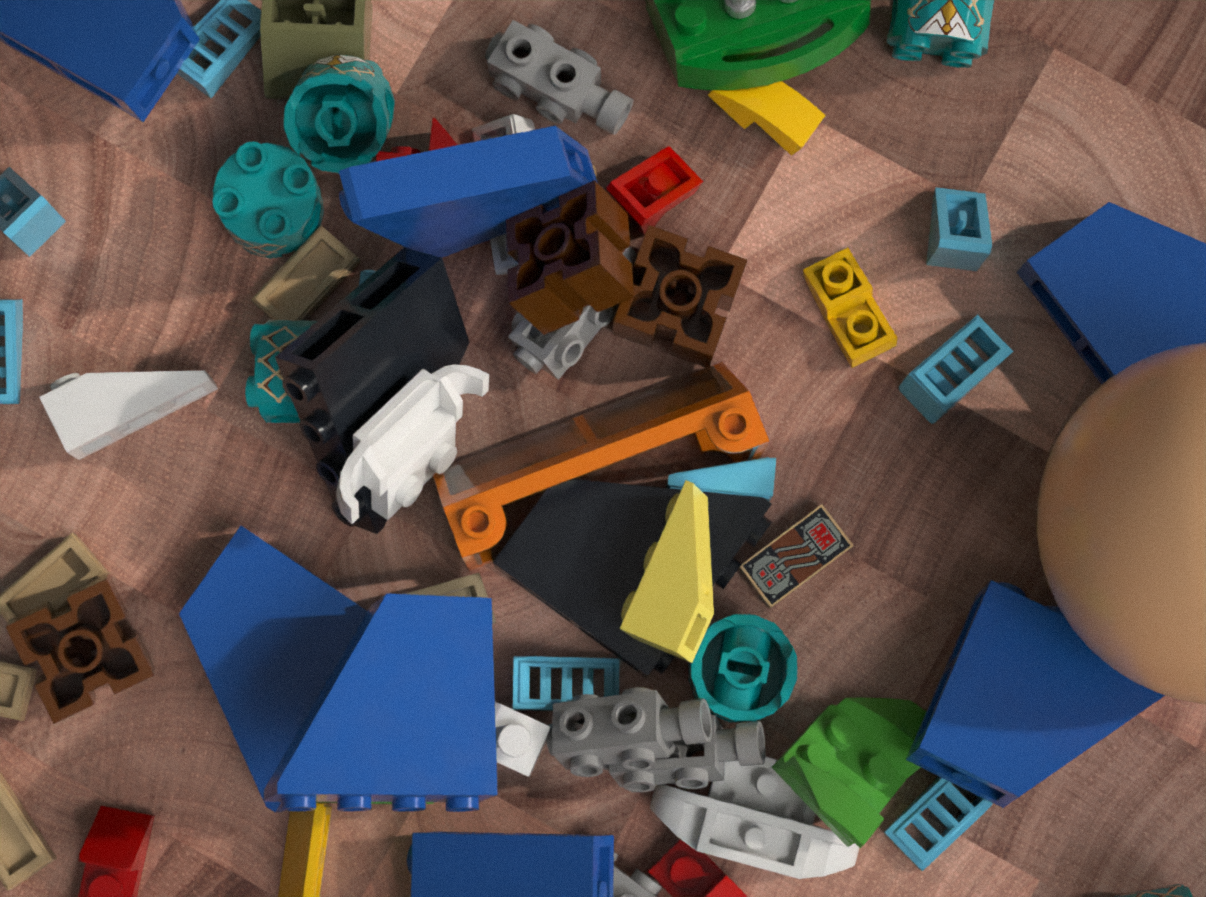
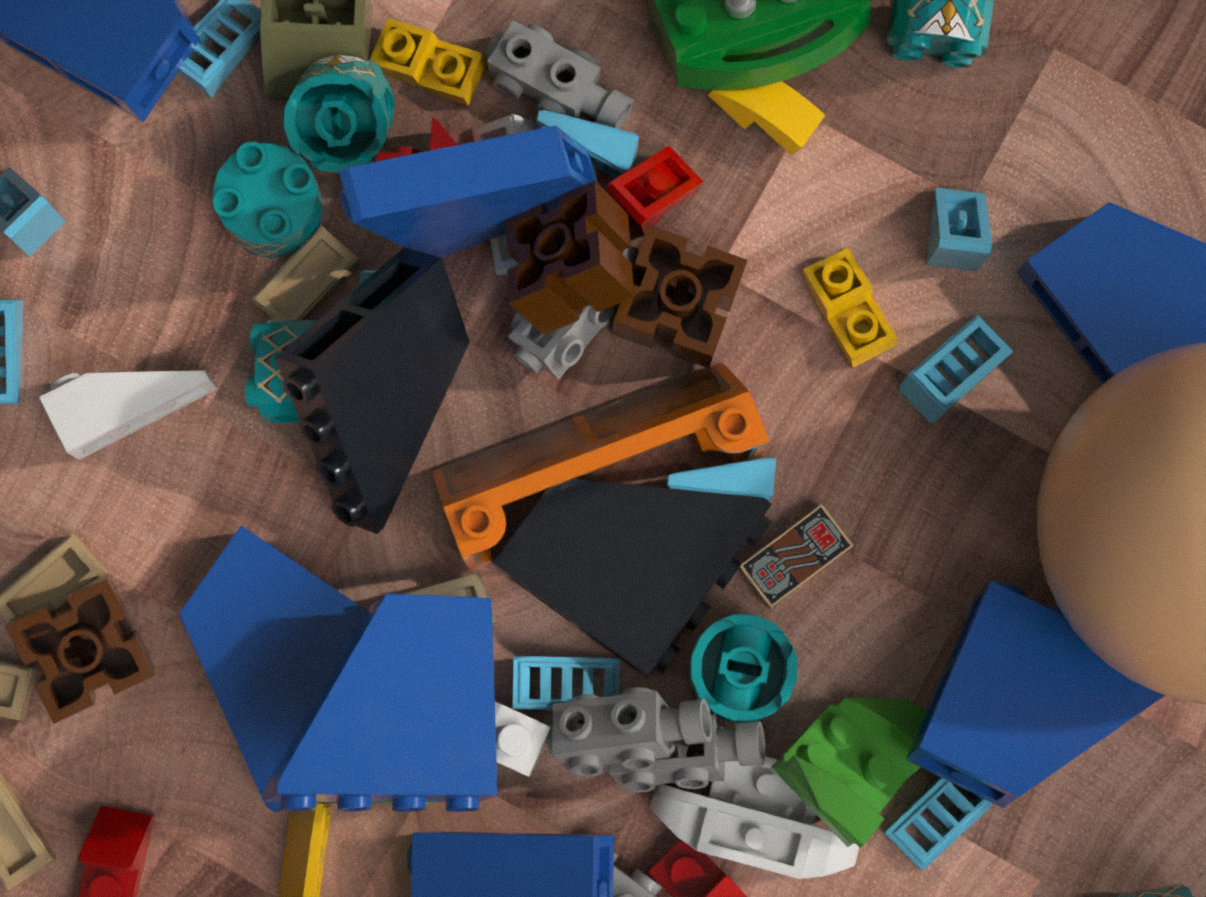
white plate [336,364,489,524] -> none
light yellow slope [620,480,714,663] -> none
none -> yellow slope [370,18,487,106]
none -> medium azure slope [537,109,639,179]

